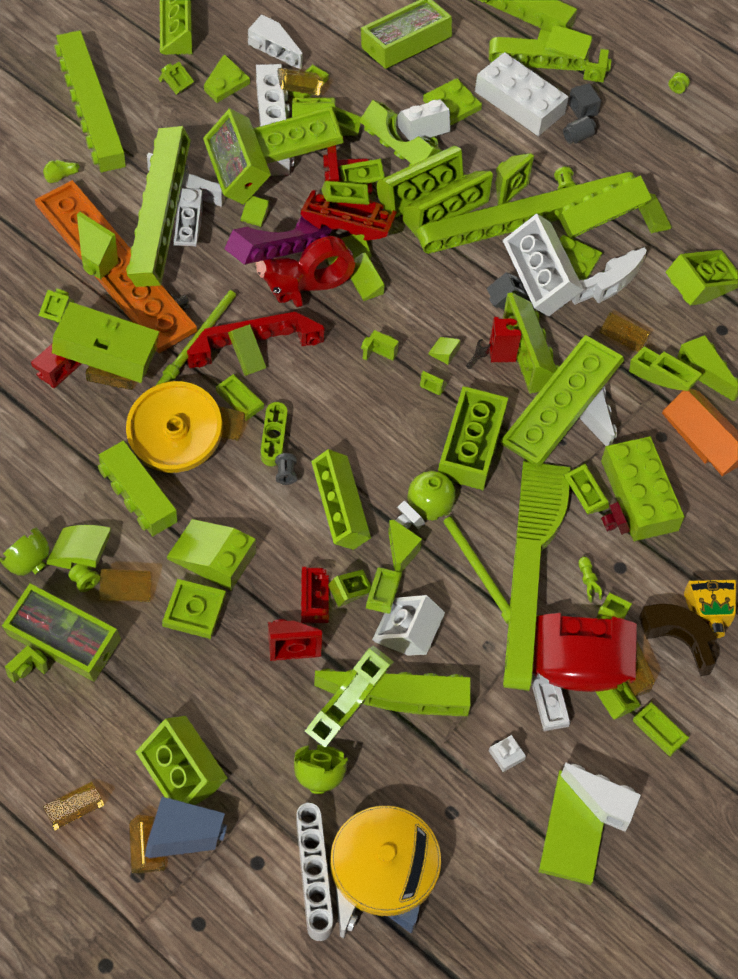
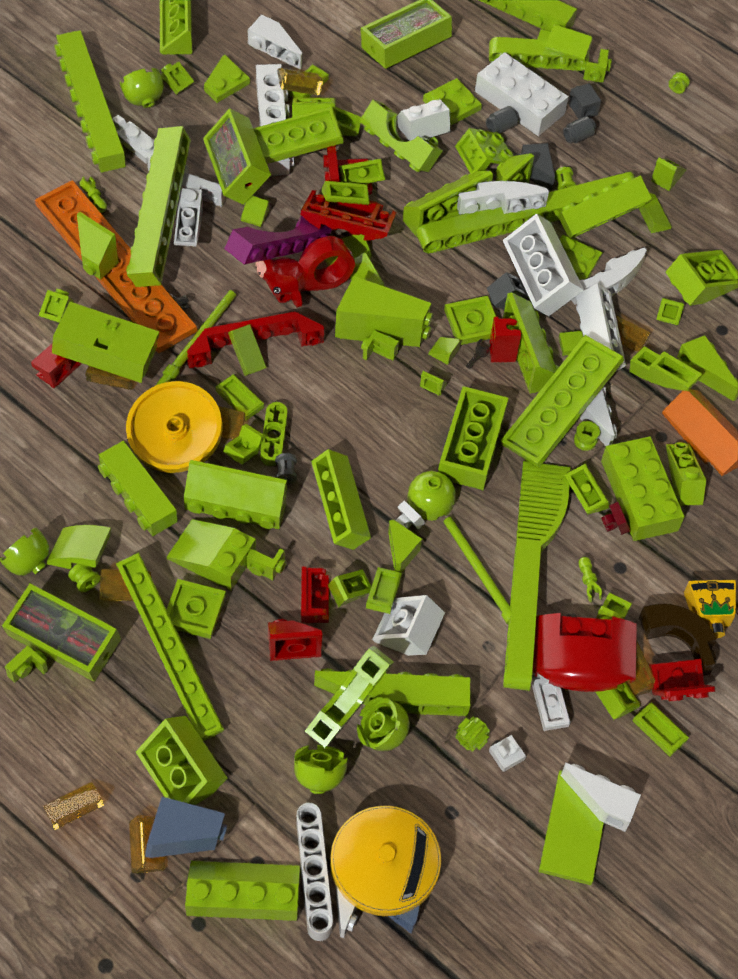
lime animal [43,160,80,183] -> none
lime brick [377,146,464,218] -> none
none -> lime piece [79,177,107,213]
none -> white hinge [112,115,154,164]
none -> lime tile [116,553,224,741]
none -> lime cylinder [119,68,164,108]
none -> lime slope [184,460,287,529]
none -> lime slope [185,861,300,921]
none -> lime bracket [223,424,264,464]
none -> lime bracket [247,548,287,580]
none -> lime slope [335,276,433,347]
none -> lime cylinder [357,697,410,751]
none -> lime plate [444,296,496,345]
none -> lime bracket [455,128,513,173]
none -> lime gear [455,716,490,752]
none -> white slope [457,181,549,215]
none -> dark grey brick [486,106,518,134]
none -> dark grey slope [518,143,555,191]
none -> lime tile [558,331,583,356]
none -> lime wheel [574,421,600,451]
none -> white brick [576,283,626,372]
none -> red bracket [649,659,716,701]
none -> lime slope [651,157,687,191]
none -> lime slope [656,298,684,326]
none -> lime slope [666,442,706,506]

